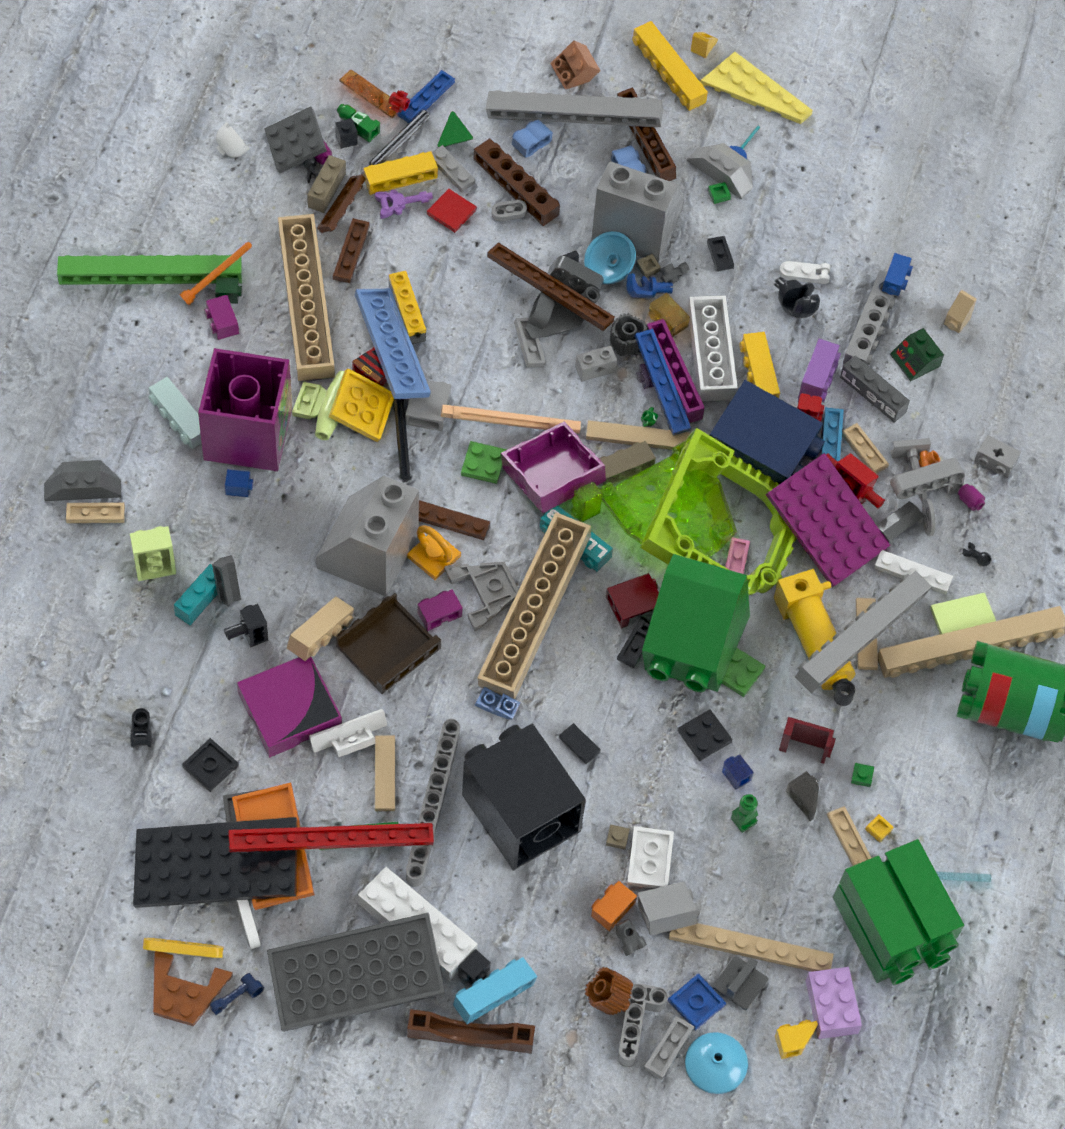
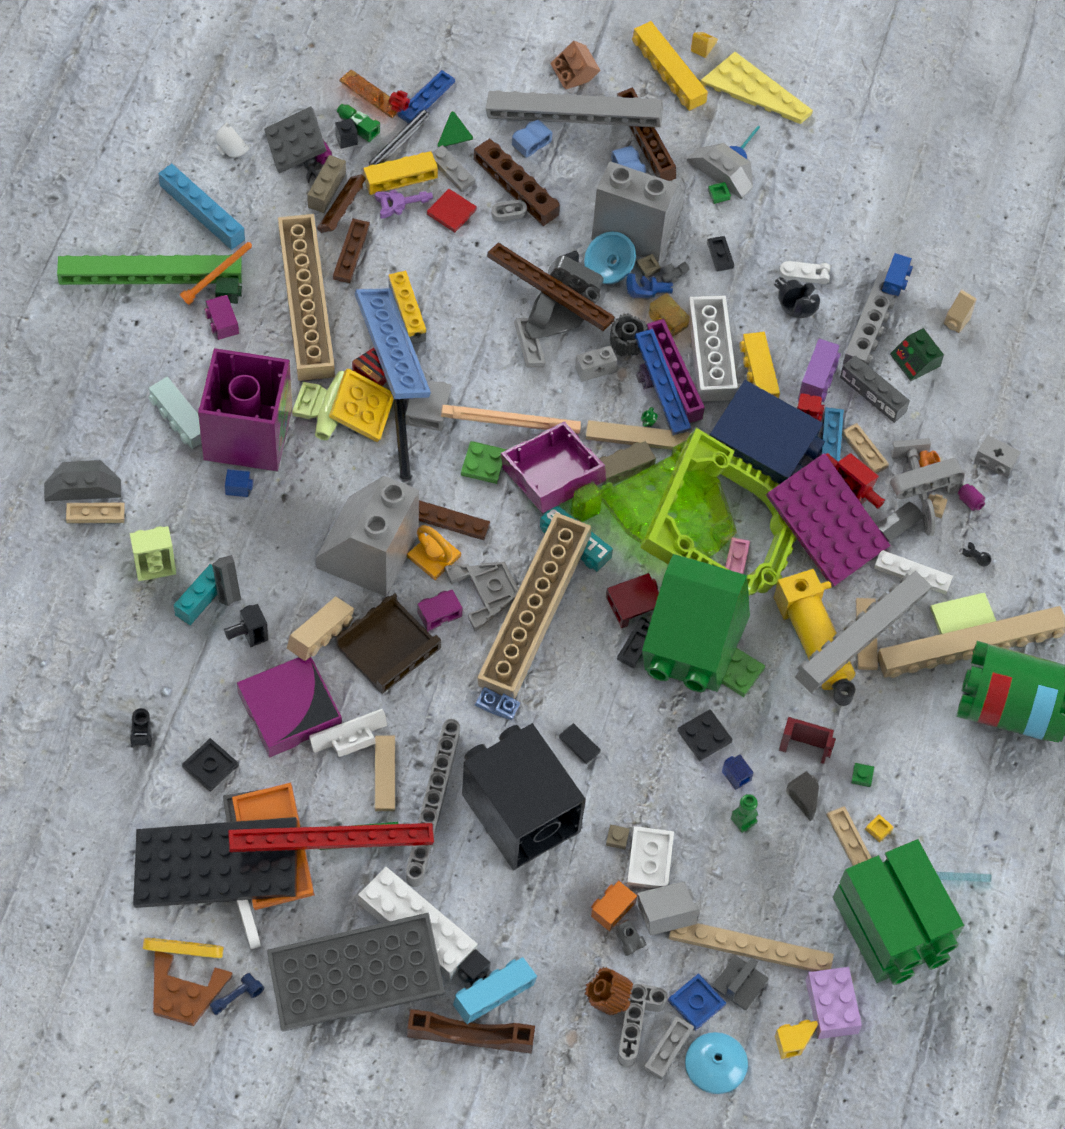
none -> dark azure brick [158,163,245,250]
none -> tan tile [928,494,948,518]

